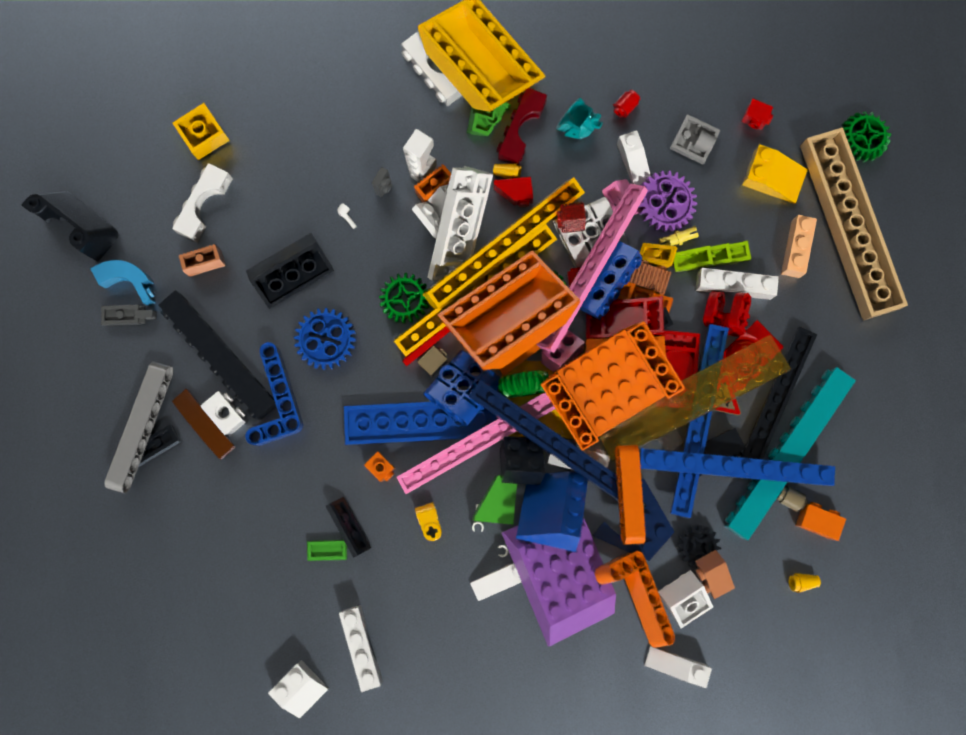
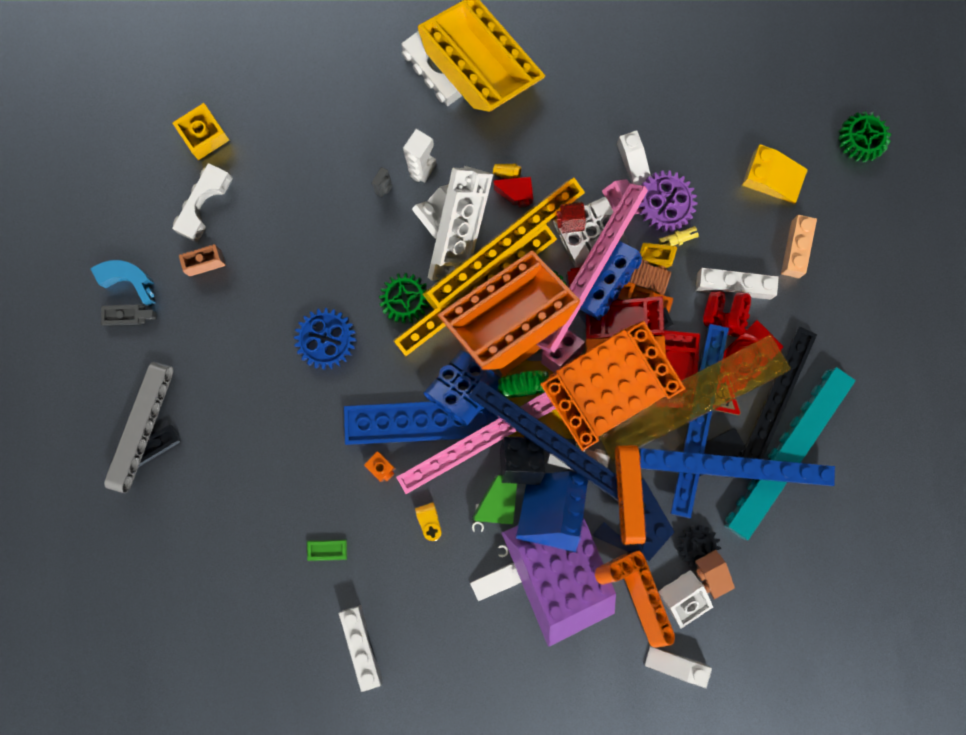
black windscreen [21,191,118,262] -> none
black brick [158,290,276,419] -> none
reddish brown slope [172,388,235,460] -> none
white brick [201,391,247,436] -> none
blue beam [245,342,303,446] -> none
black slope [246,233,334,309] -> none
white slope [268,660,329,718] -> none
black plate [325,497,371,558] -> none
white hand [338,203,357,229] -> none
red tile [402,326,450,366] -> none
orange brick [414,164,451,203] -> none
dark tan brick [418,346,448,377] -> none
bright green slope [466,102,511,136] -> none
dark red arch [496,88,547,166] -> none
teal helmet [556,98,603,139] -> none
red brick [613,89,640,118] -> none
light grey plate [670,114,721,165] -> none
lime slope [673,241,751,272] -> none
red brick [741,99,773,130] -> none
dark tan brick [777,486,808,512] -> none
yellow cone [788,573,821,593] -> none
orange brick [795,502,846,541] -> none
tan brick [800,127,908,321] -> none

